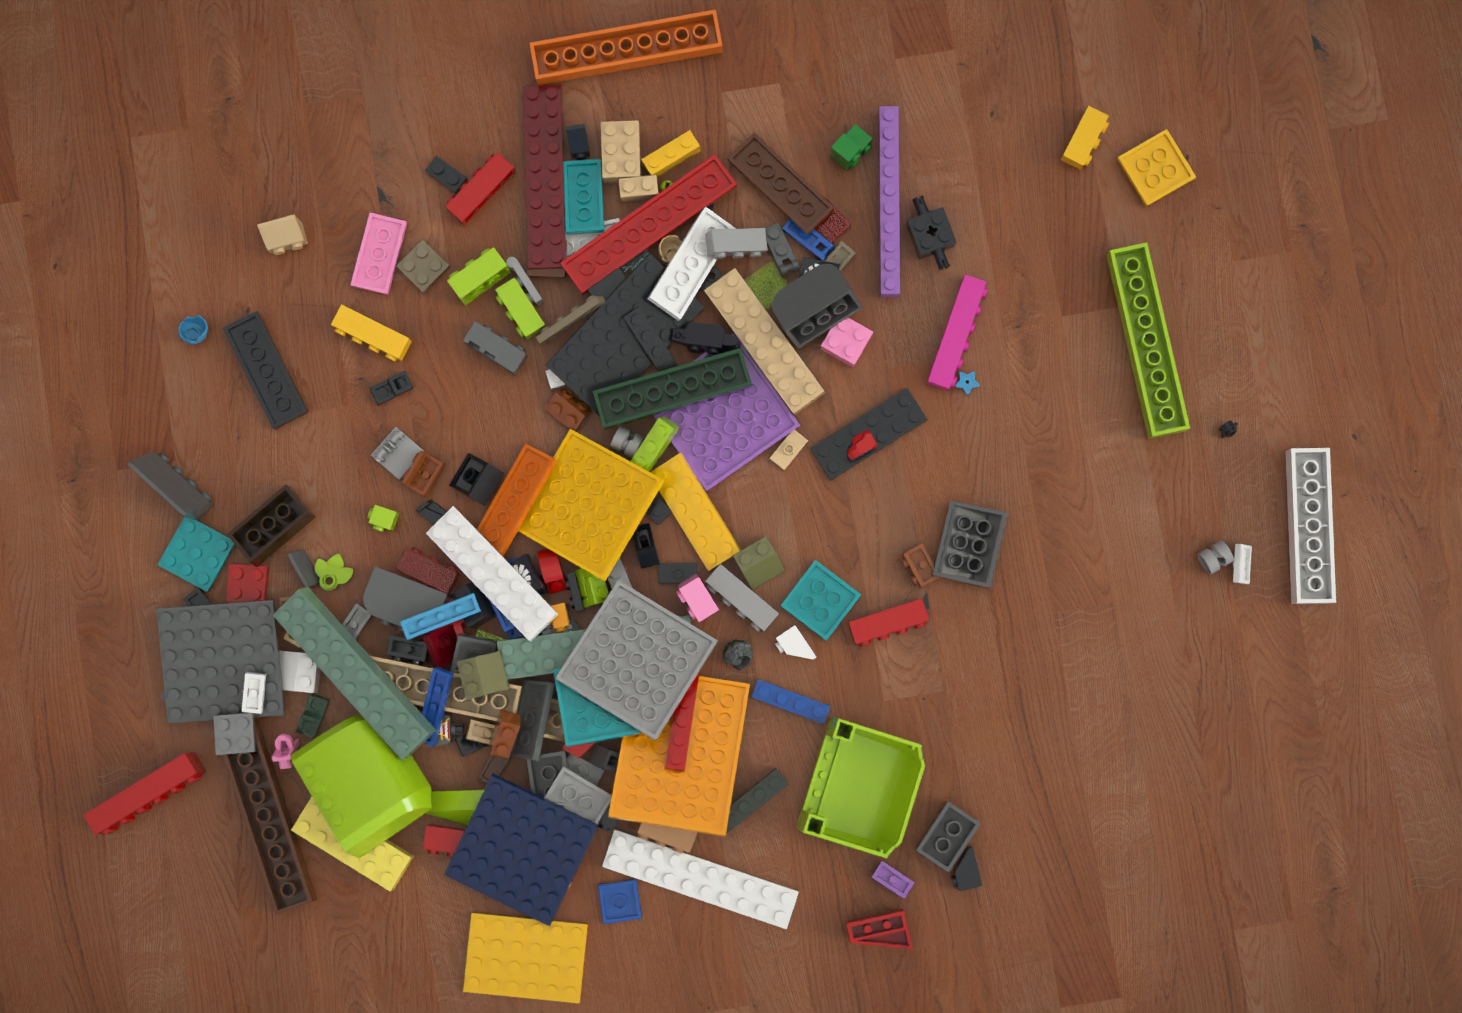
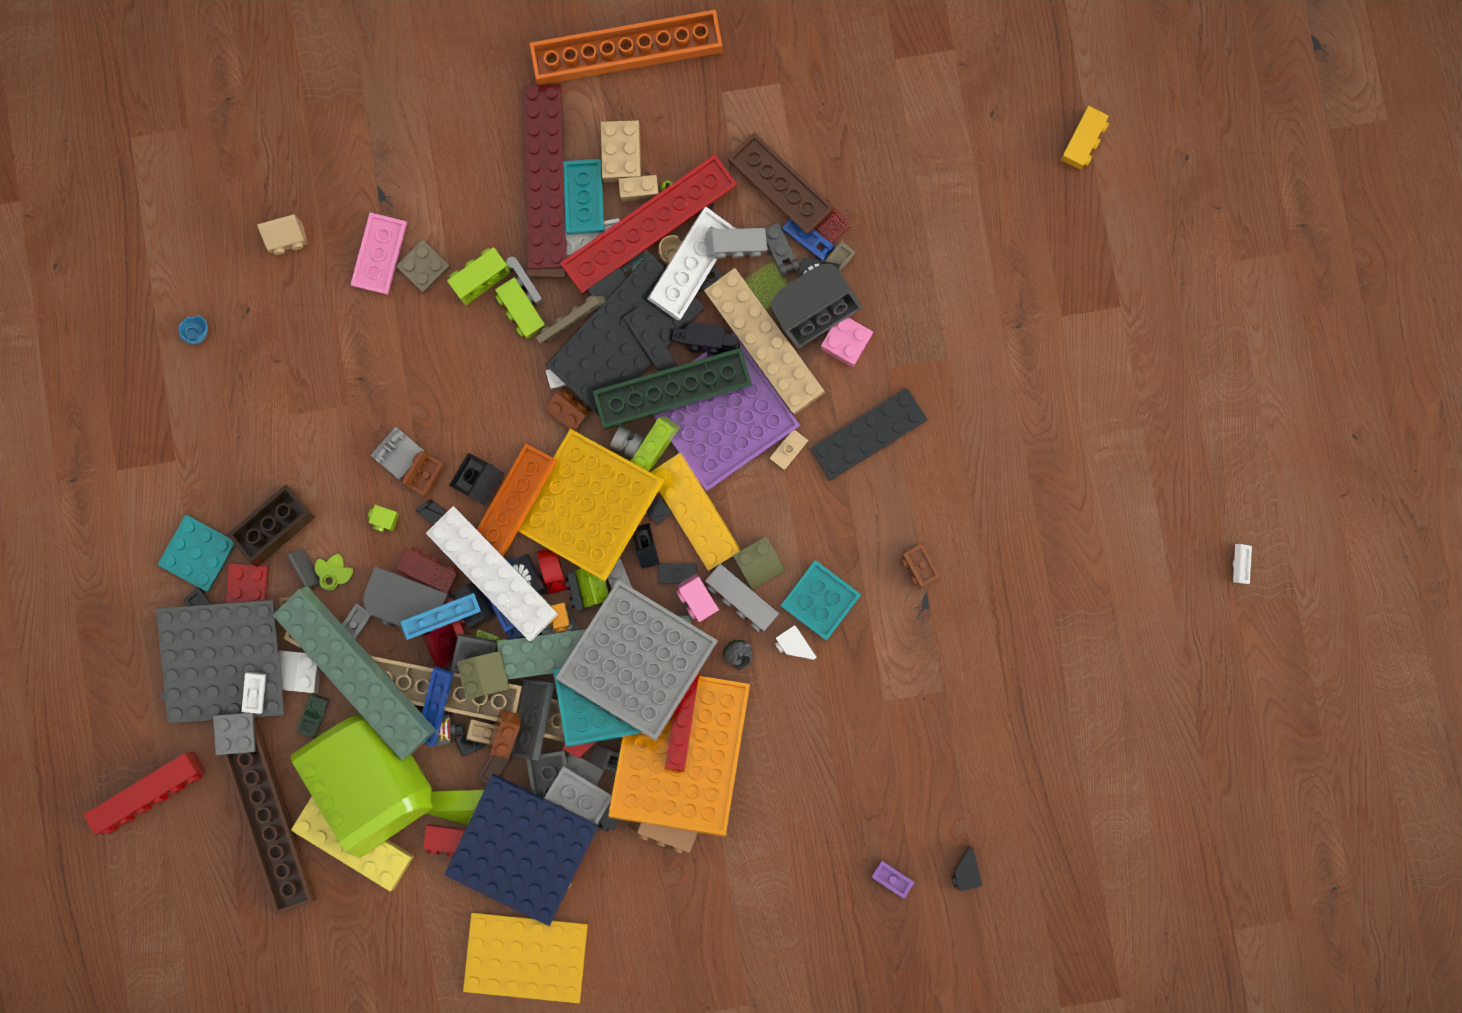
dark grey slope [127,452,214,521] -> none
black plate [223,311,309,430] -> none
bright pink hips [272,734,300,769] -> none
yellow brick [331,304,412,362] -> none
black slope [370,371,413,406] -> none
black brick [386,635,429,666] -> none
black plate [425,156,467,194] -> none
red brick [446,152,516,226] -> none
dark grey wedge [463,321,528,376] -> none
black slope [566,124,590,160] -> none
blue tile [598,879,642,924] -> none
white plate [602,829,799,929] -> none
yellow brick [641,130,700,178] -> none
pearl dark grey brick [726,768,788,833] -> none
blue plate [752,679,830,724] -> none
lime slope [797,717,925,858] -> none
green brick [830,124,873,171] -> none
red wedge [846,909,913,950] -> none
red rock [847,429,877,461] -> none
red brick [848,599,929,647] -> none
medium lavender brick [878,106,900,298] -> none
black brick [906,196,956,271] -> none
dark grey brick [914,800,981,873] -> none
dark pink brick [926,274,988,391] -> none
dark grey slope [933,500,1009,590] -> none
dark azure plate [955,371,980,395] -> none
lime brick [1106,243,1190,439] -> none
yellow plate [1117,129,1196,207] -> none
light grey wheel [1197,540,1234,575] -> none
black plate [1219,420,1238,439] -> none
white brick [1285,448,1336,604] -> none

